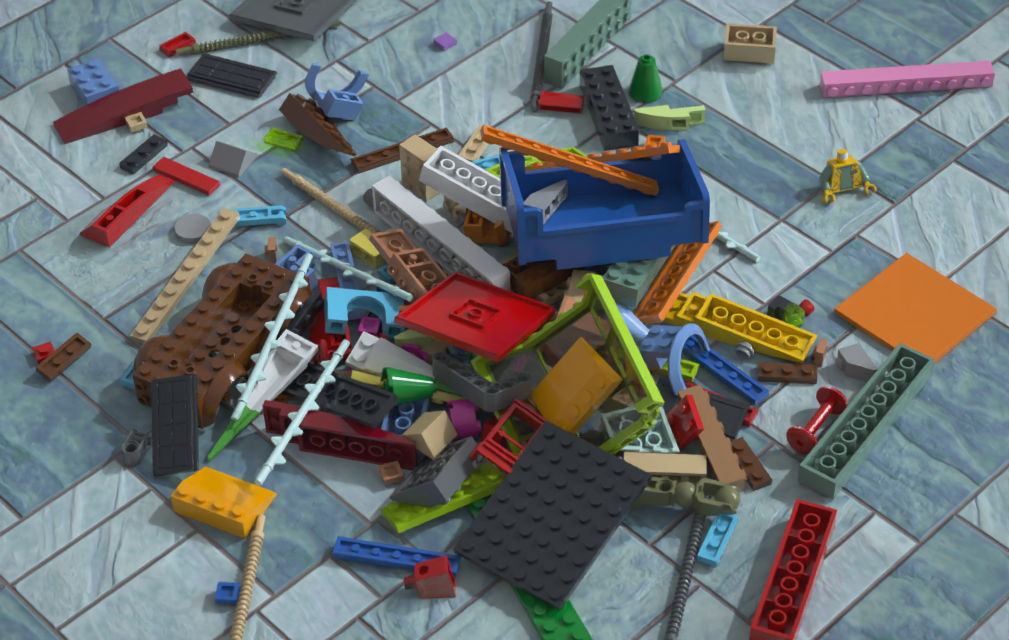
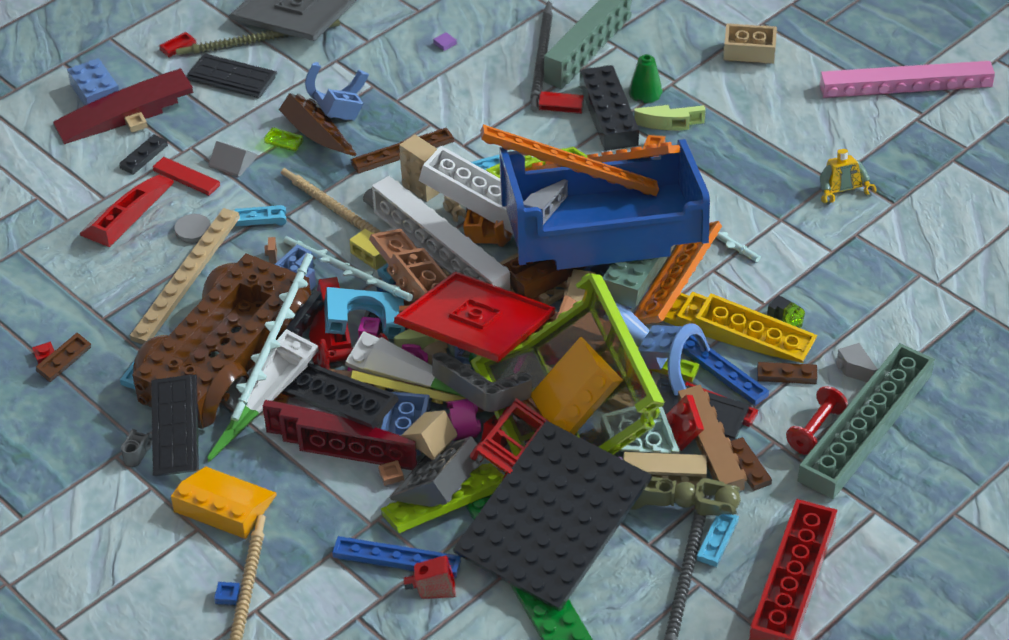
light aqua plant [254,339,350,486] -> none
medium blue plate [330,241,366,320] -> none
green cone [380,367,437,406] -> none
tan plate [458,125,489,162] -> none
light grey plate [735,341,754,359] -> none
red hinge [798,299,815,316] -> none
nougat plate [812,339,828,367] -> none
orange tile [834,253,997,364] -> none

